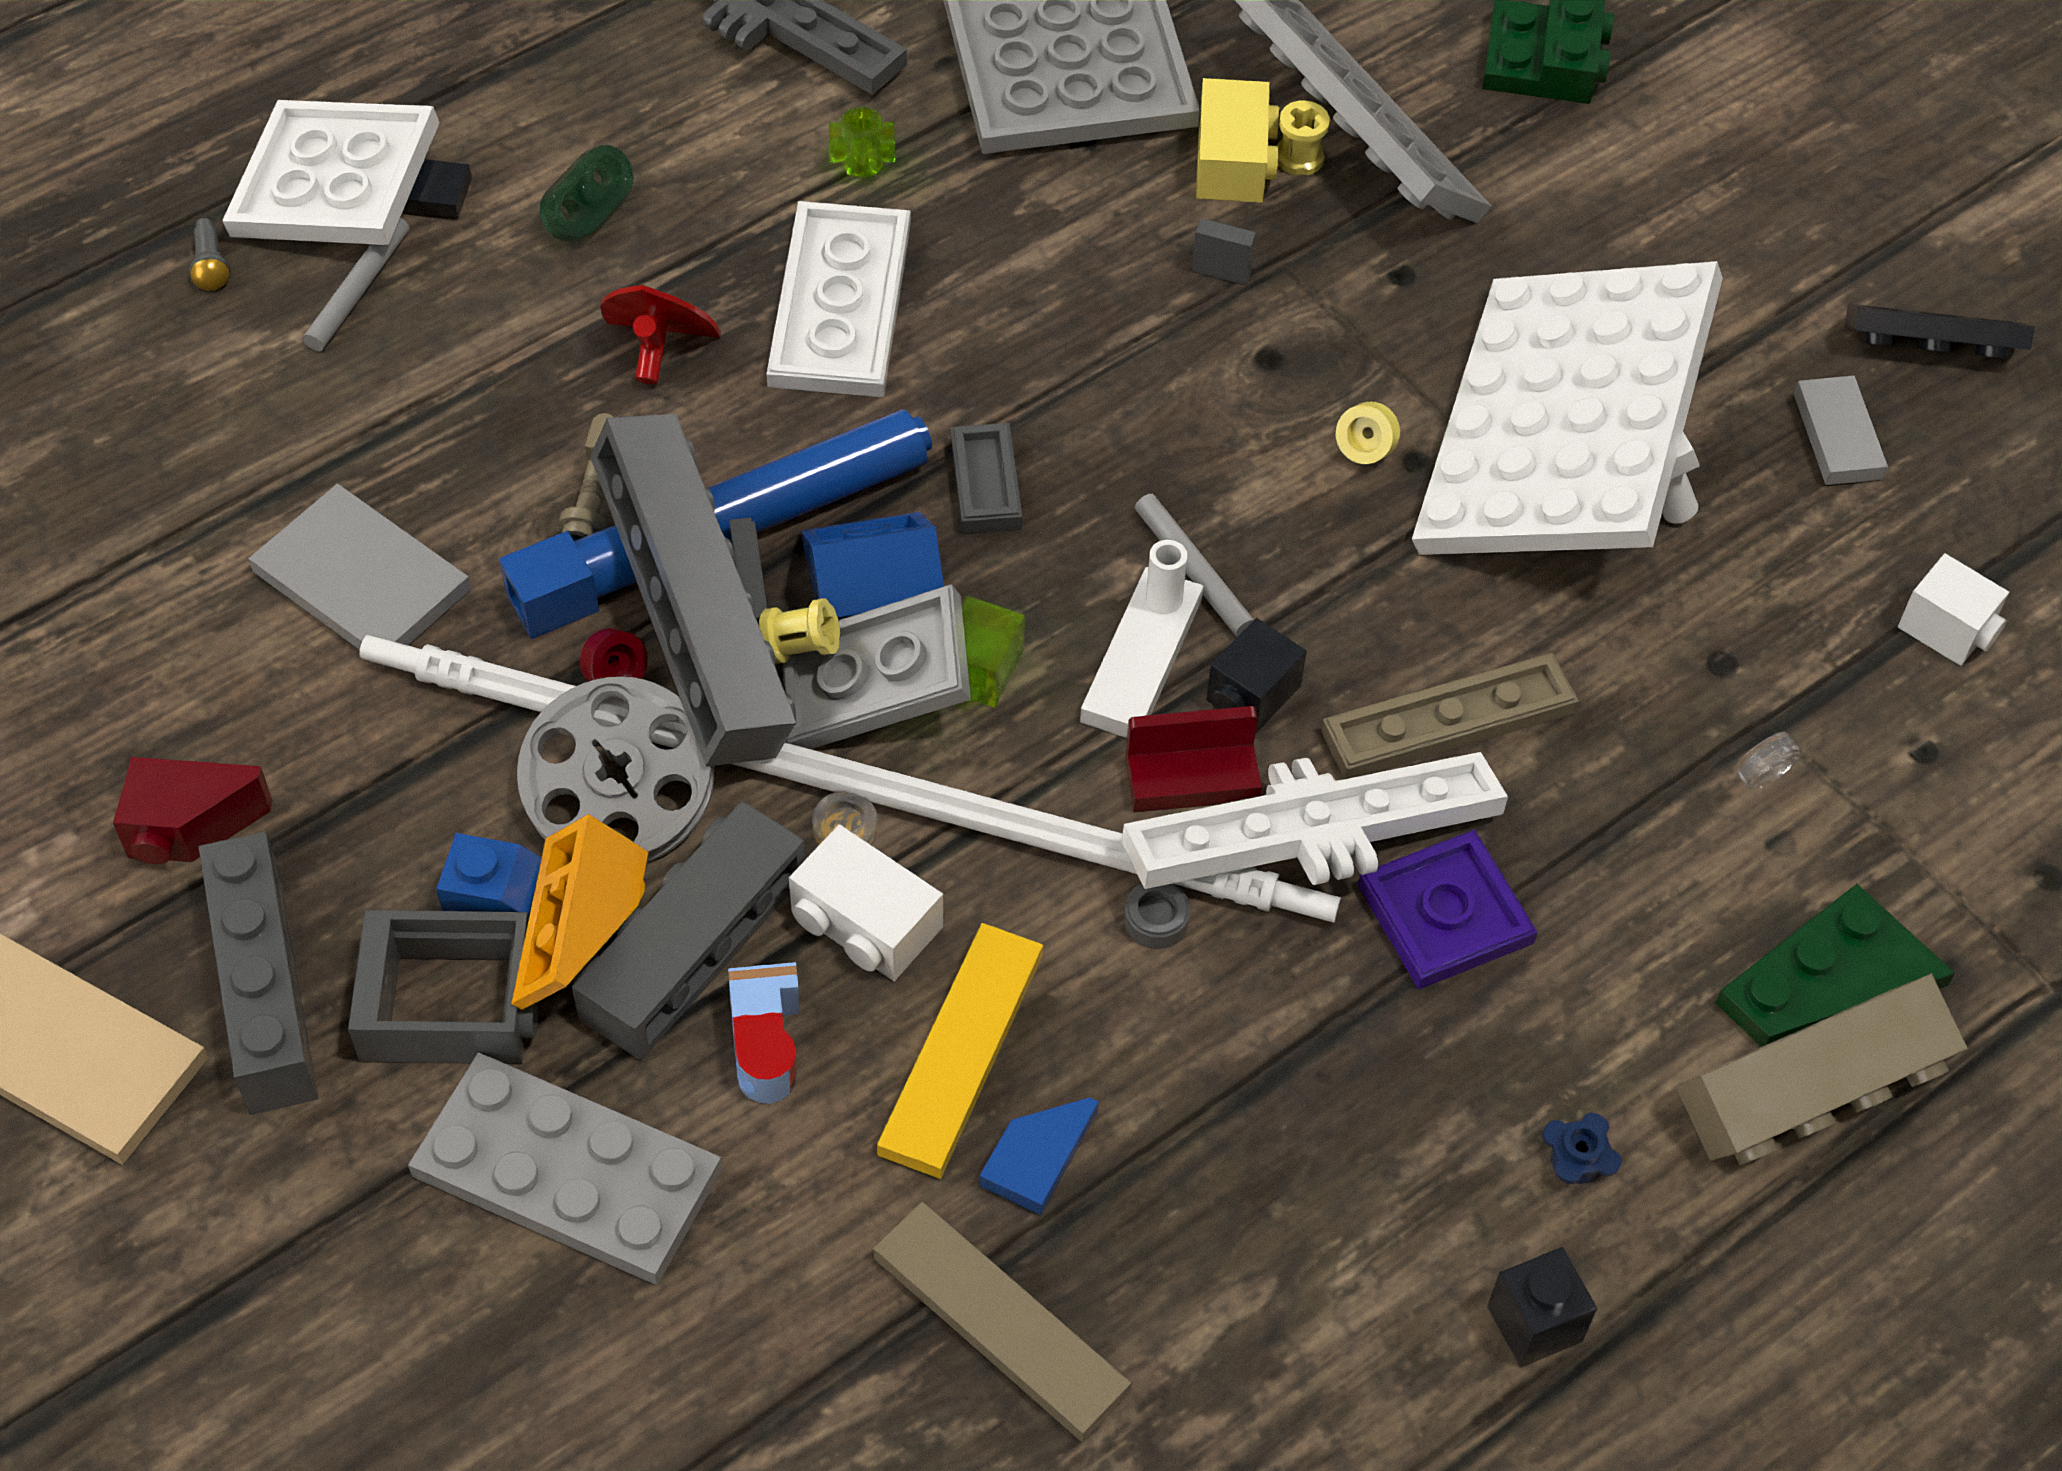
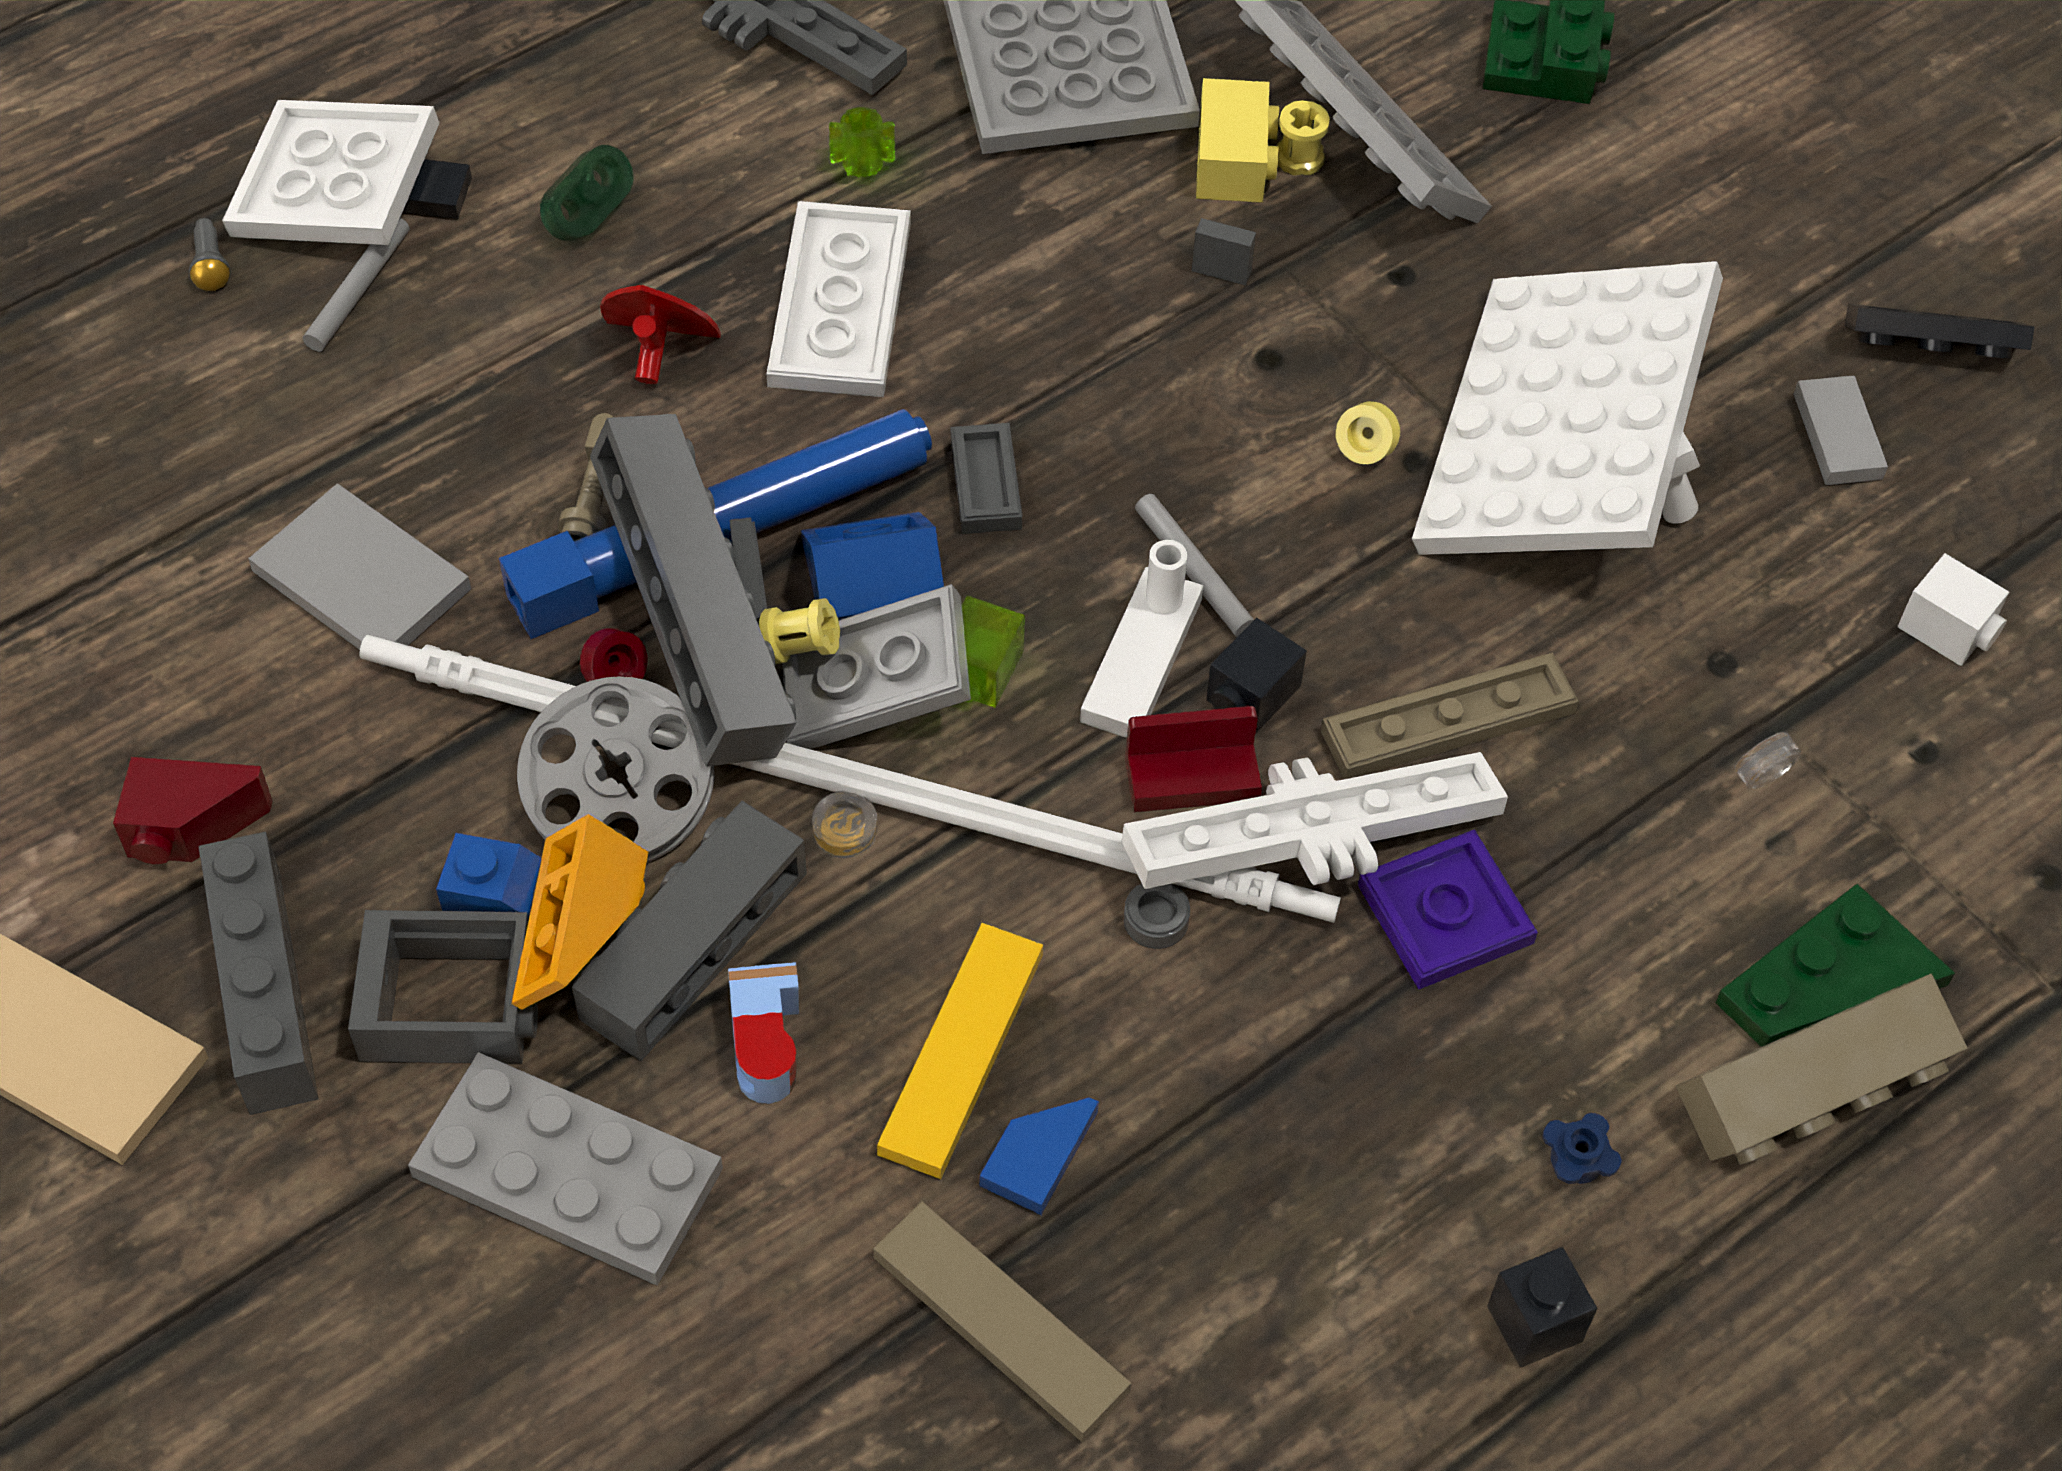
white brick [789,824,943,982] -> none

